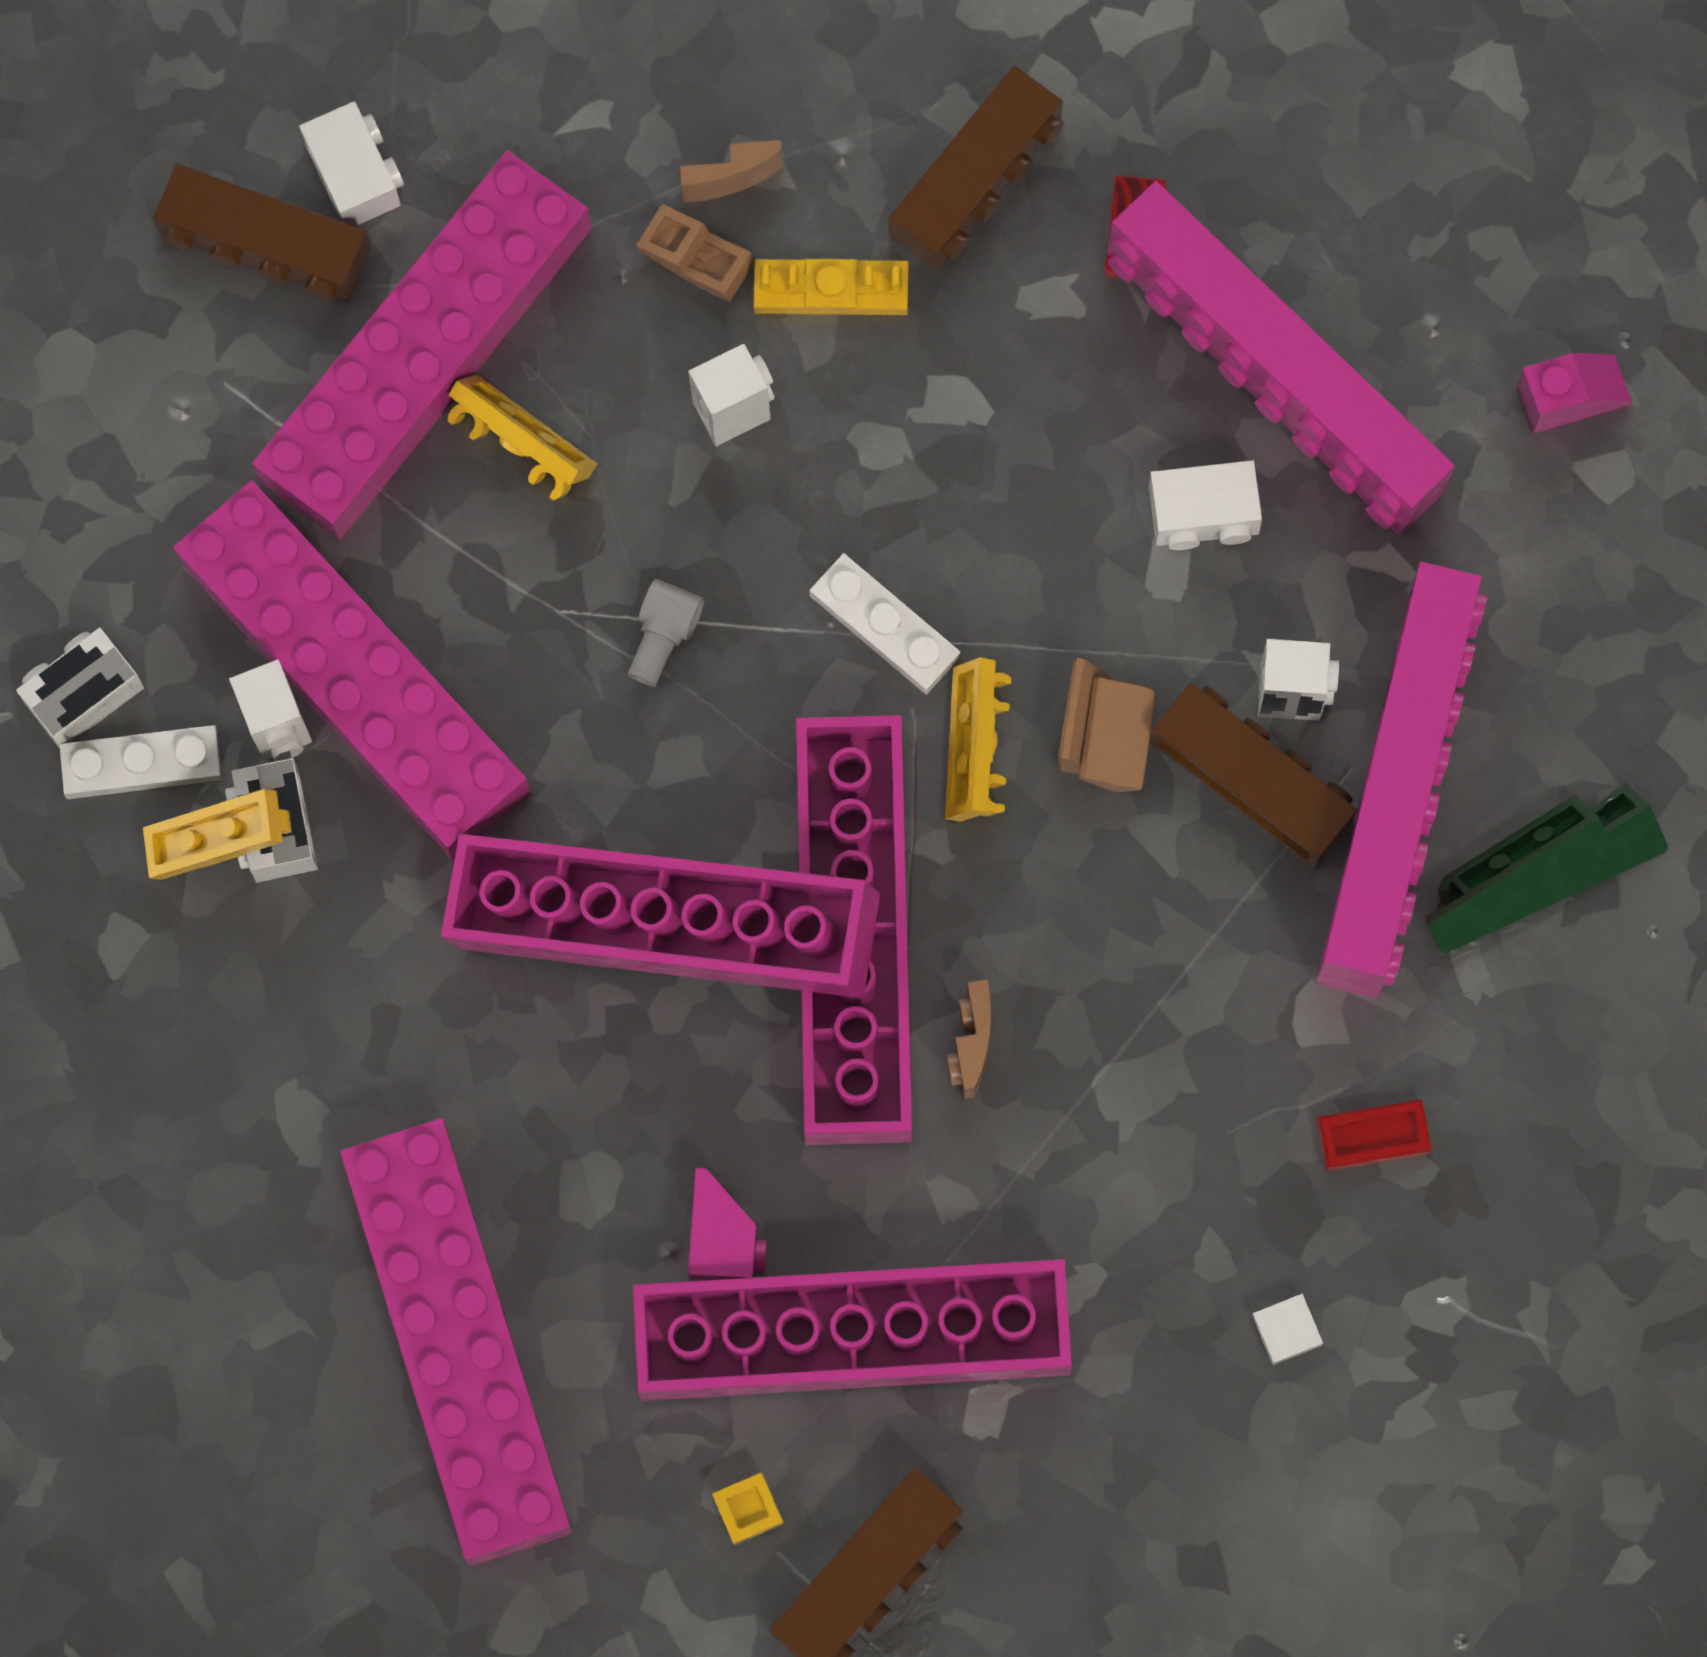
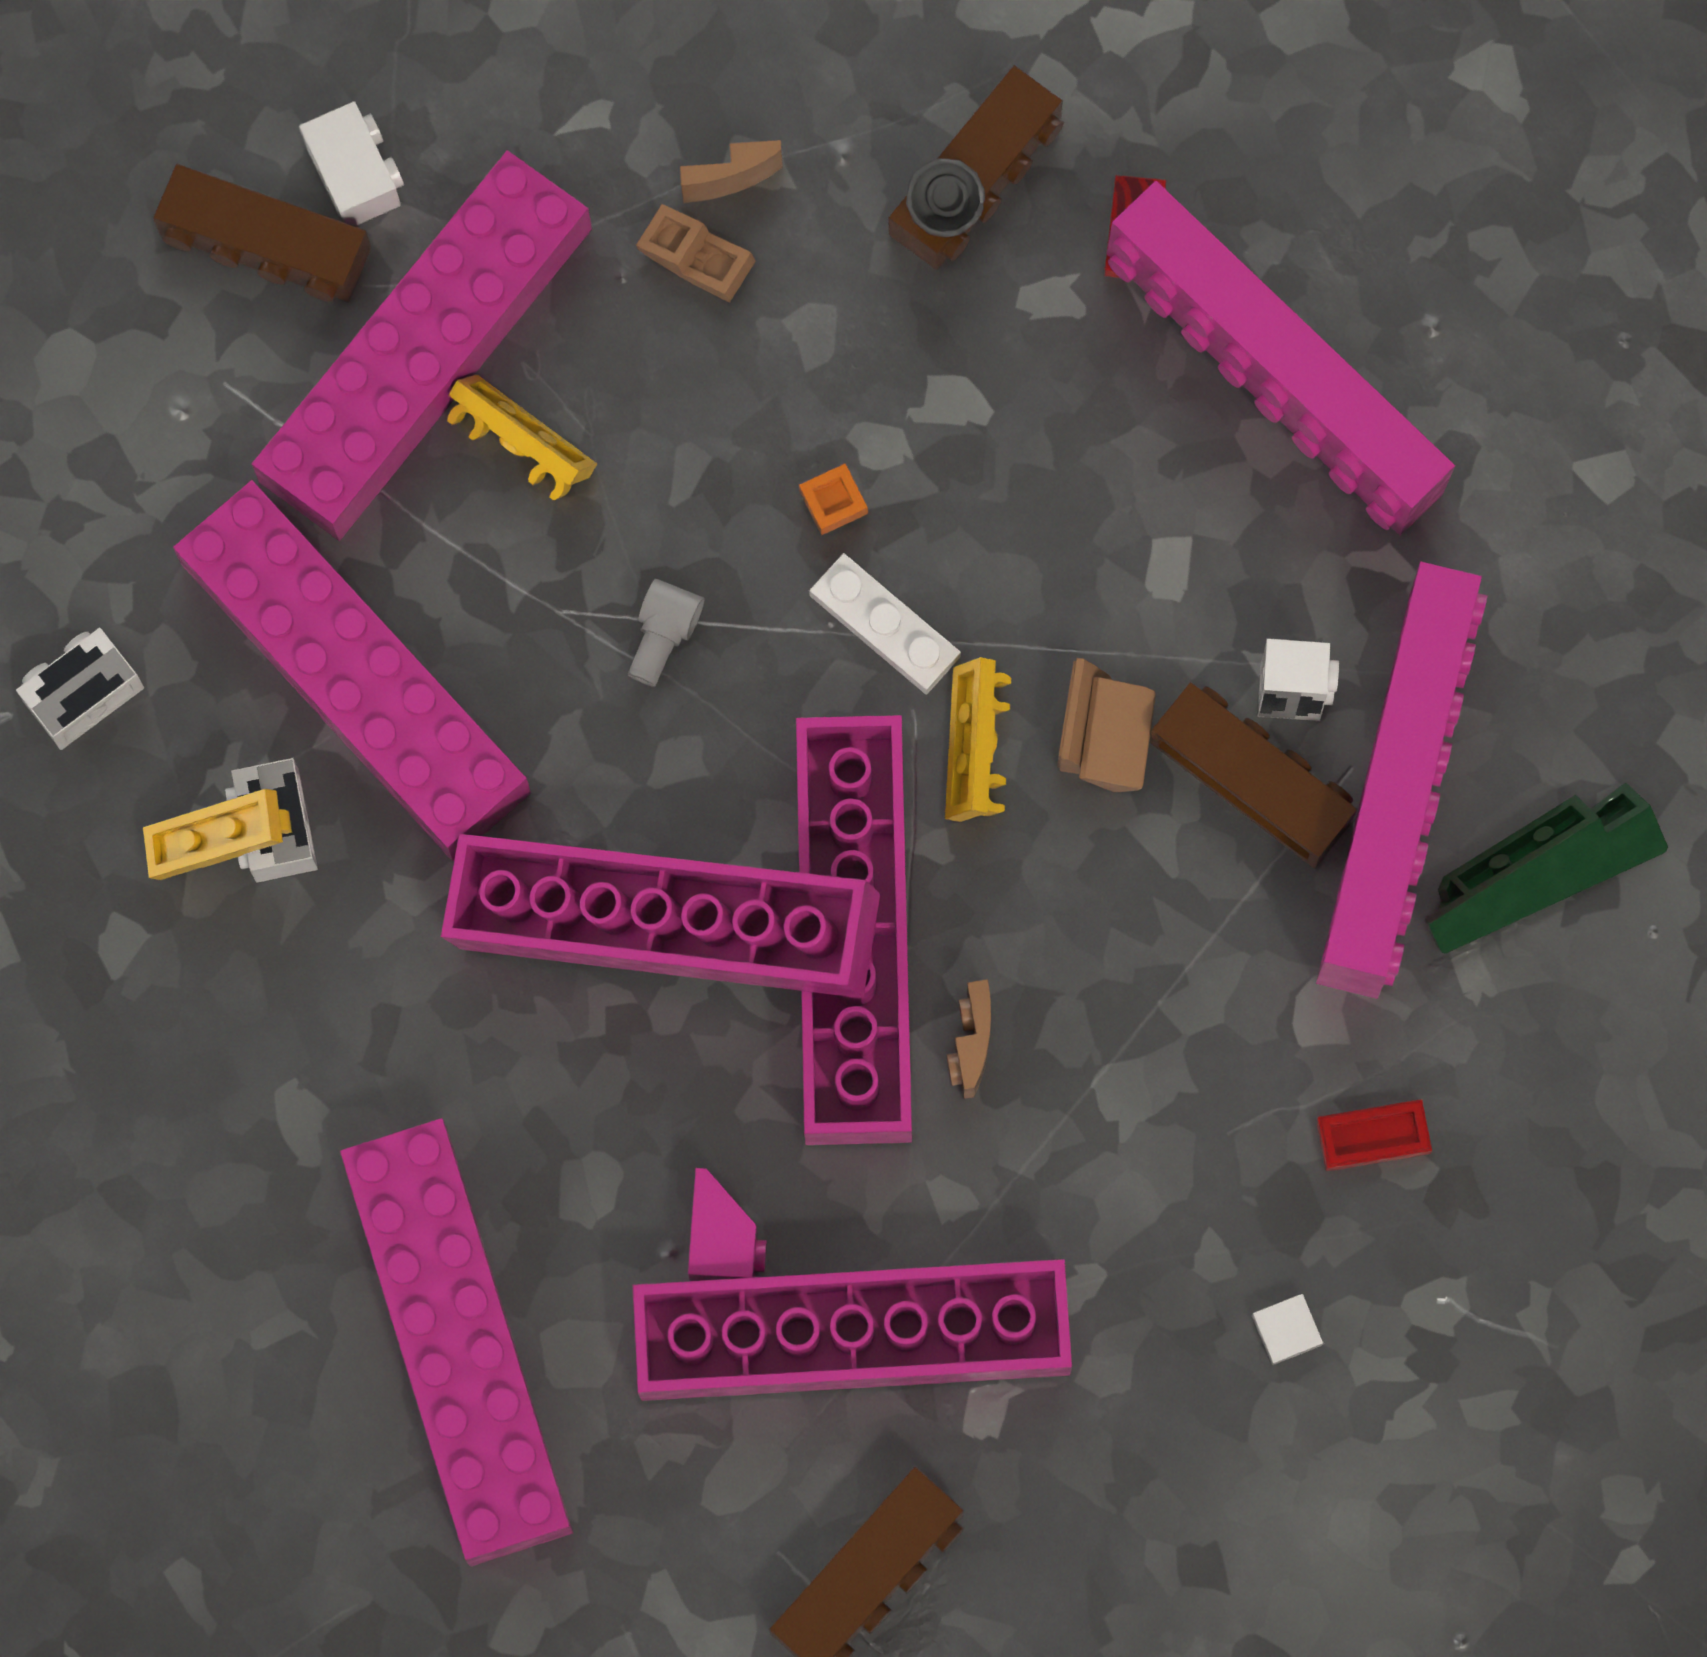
white plate [59,725,223,799] -> none
white brick [229,659,312,761] -> none
white brick [688,344,774,446] -> none
yellow plate [712,1472,783,1546] -> none
yellow plate [754,259,908,315] -> none
white brick [1149,460,1262,550] -> none
dark pink slope [1517,353,1632,434] -> none
none -> orange plate [799,463,868,535]
none -> dark grey hair [906,159,985,238]

